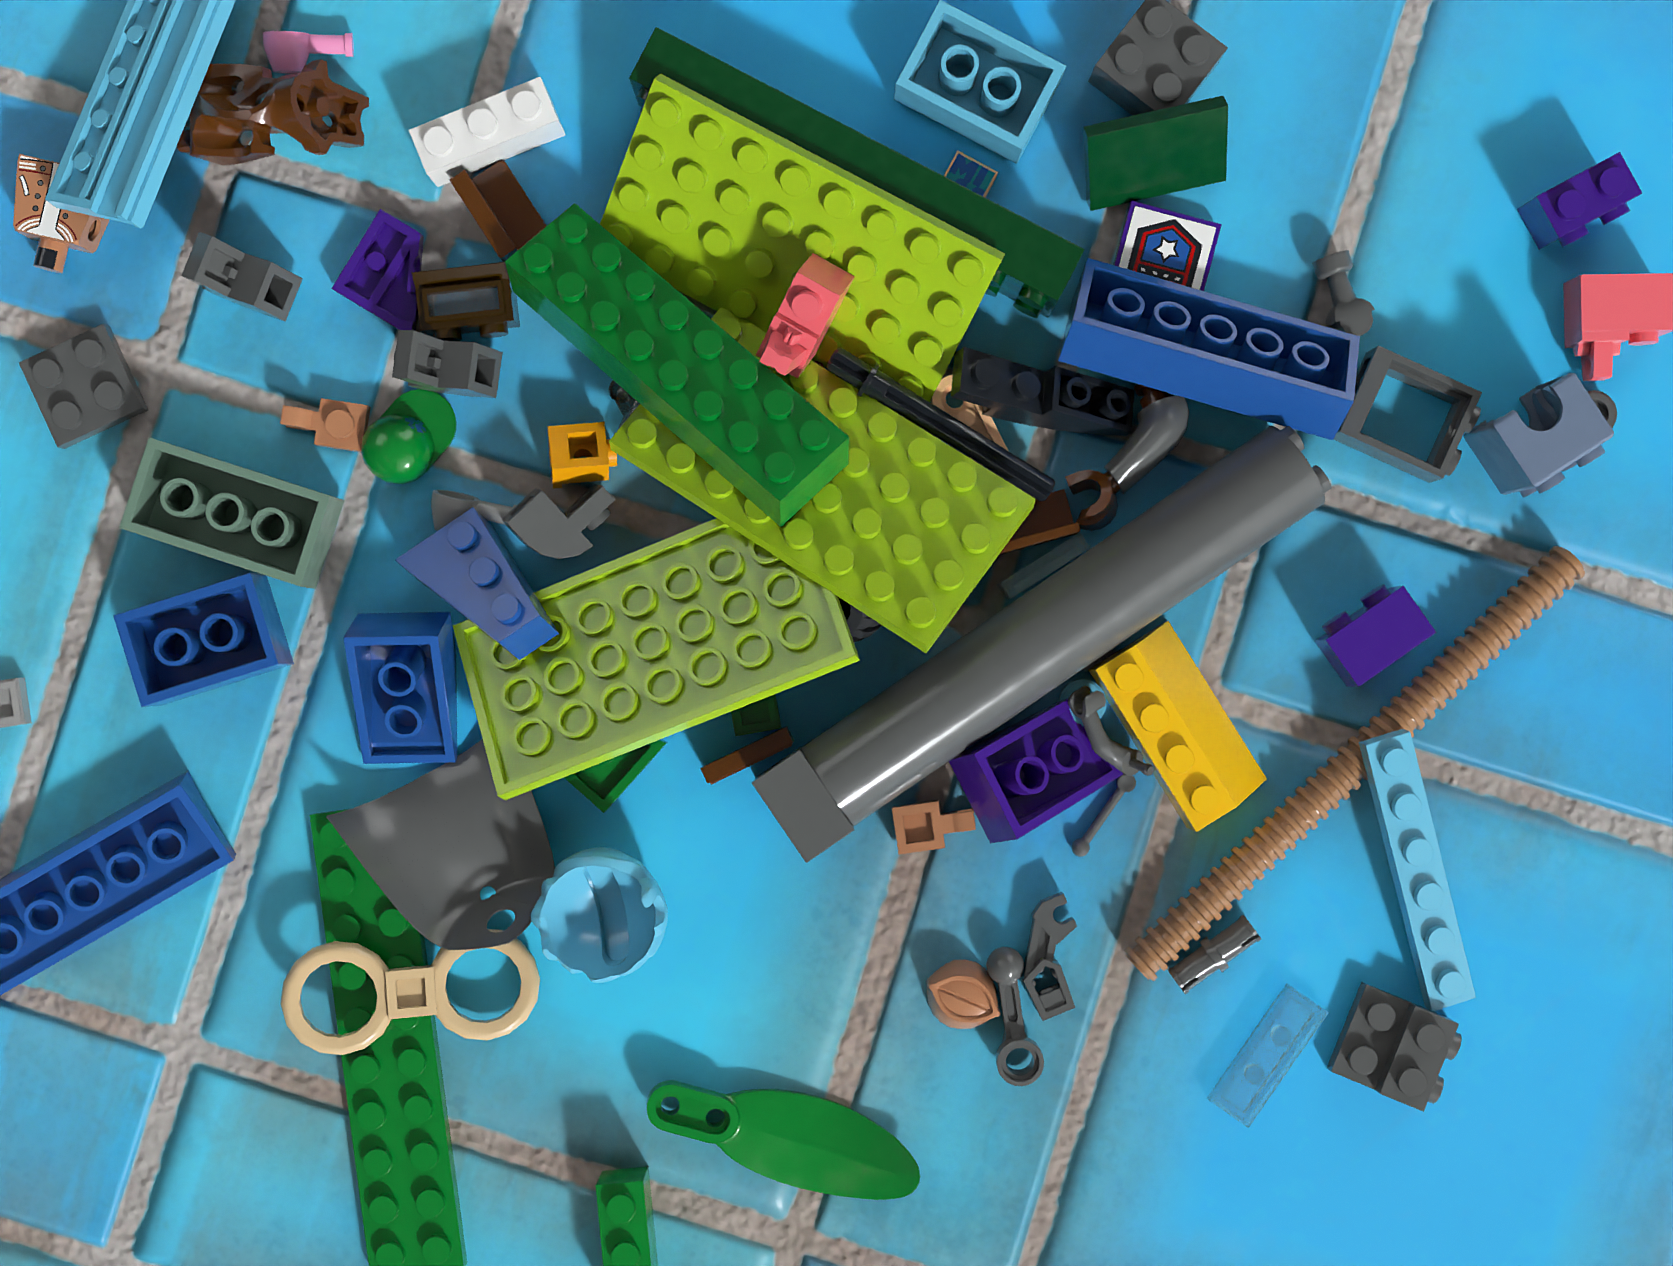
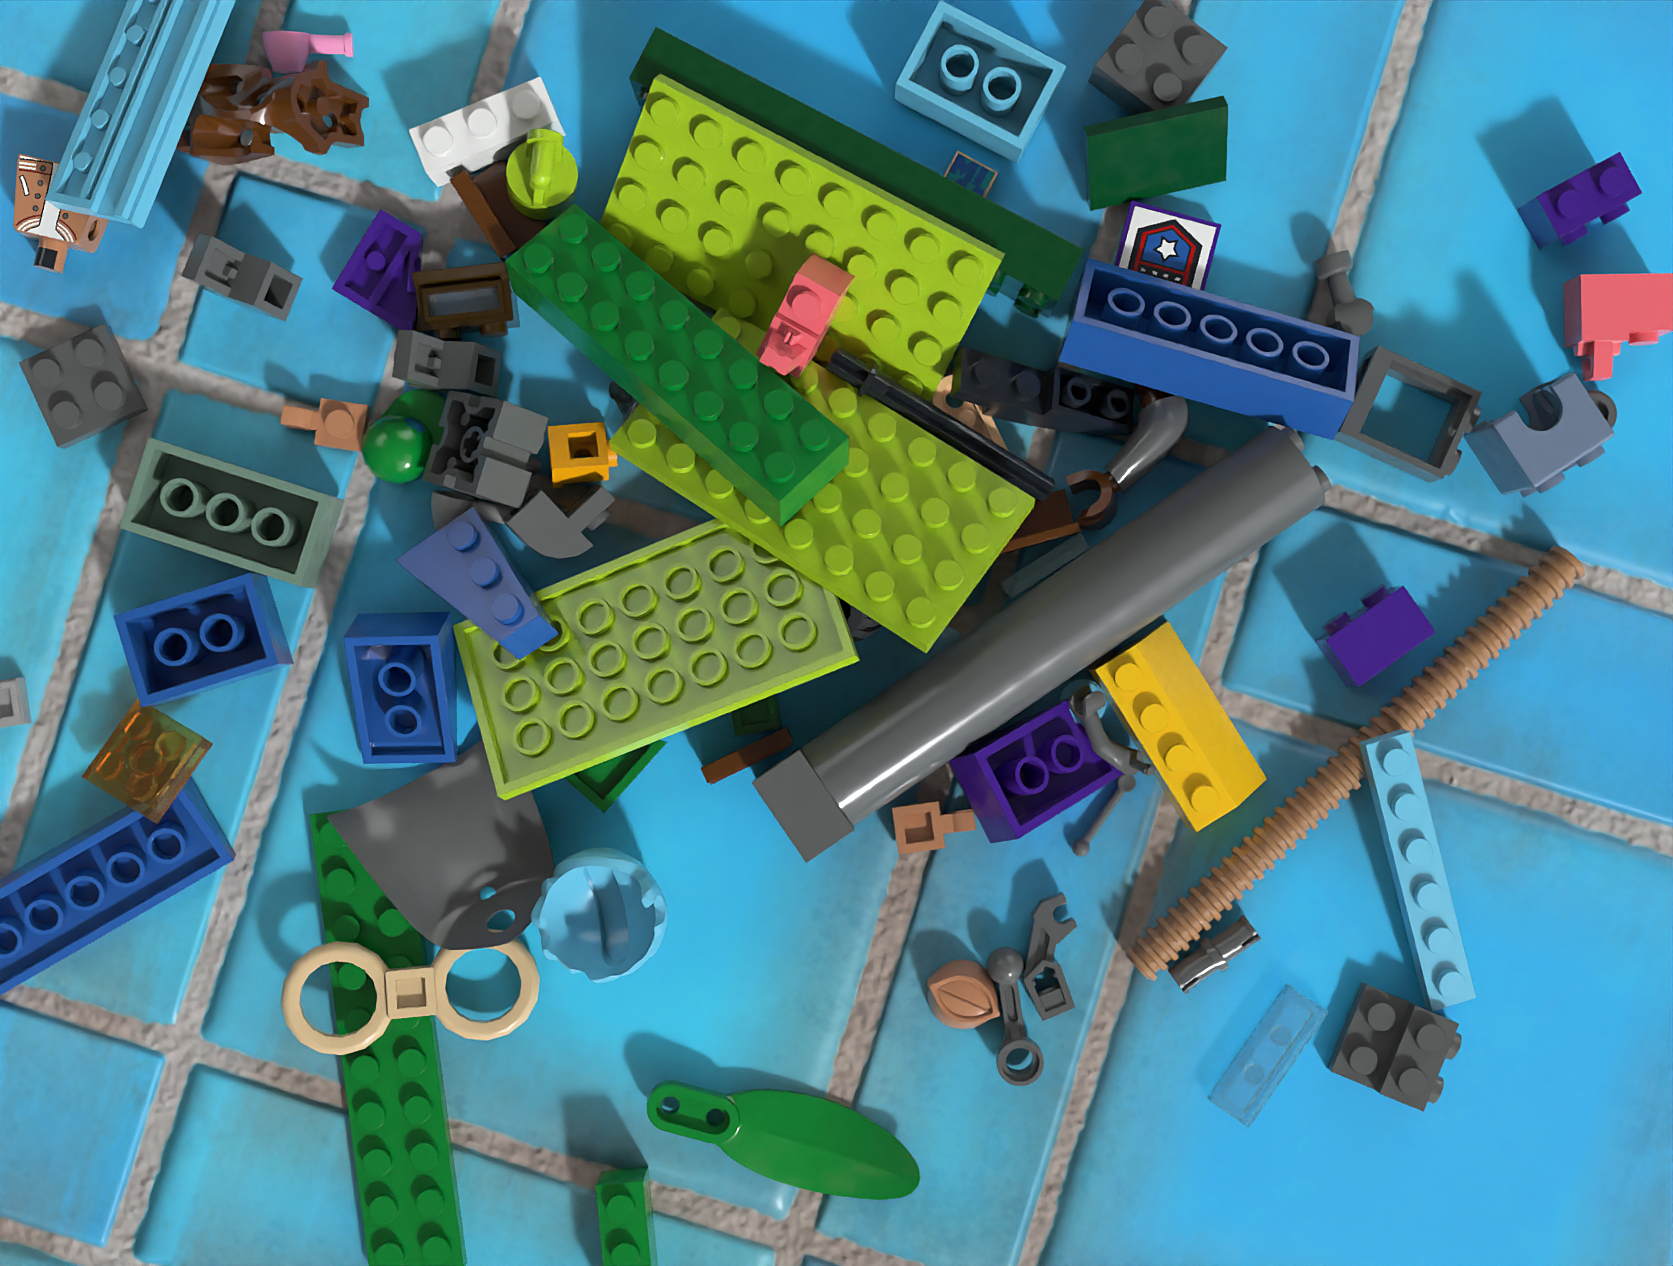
none -> clear orange plate [81,698,213,824]
none -> dark grey brick [422,390,549,509]
none -> lime piece [506,128,578,220]

